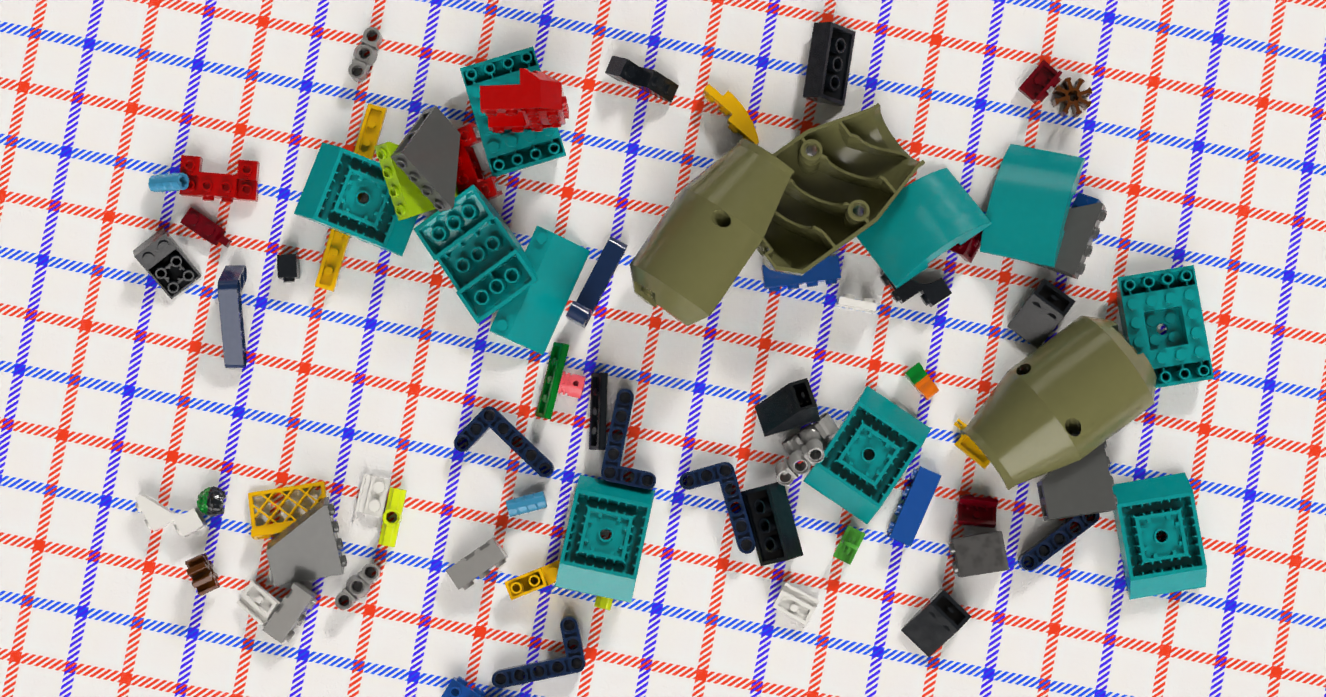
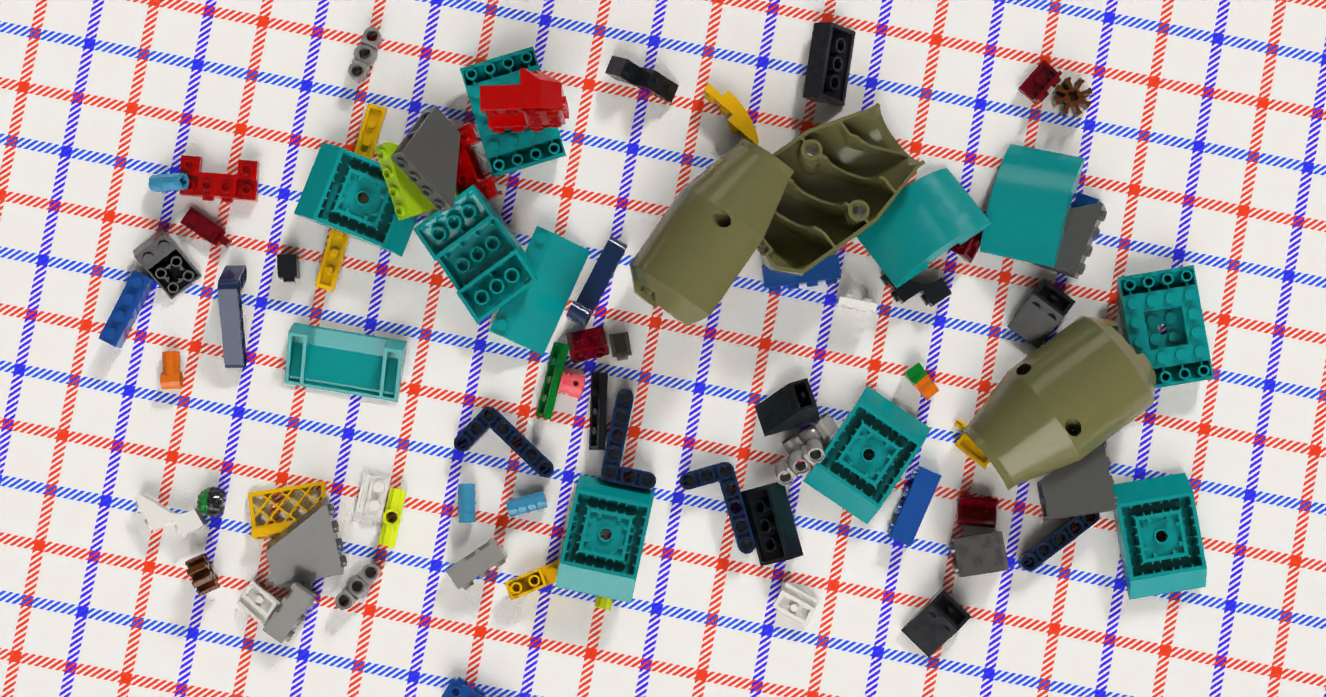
dark blue beam [492,616,586,688] -> none
bright green hips [833,525,865,565] -> none
none -> blue brick [98,270,156,348]
none -> orange piece [160,351,183,389]
none -> teal slope [284,323,407,402]
none -> dark azure axle [457,483,476,523]
none -> dark red bracket [566,326,610,363]
none -> clear smoke brick [609,332,632,361]

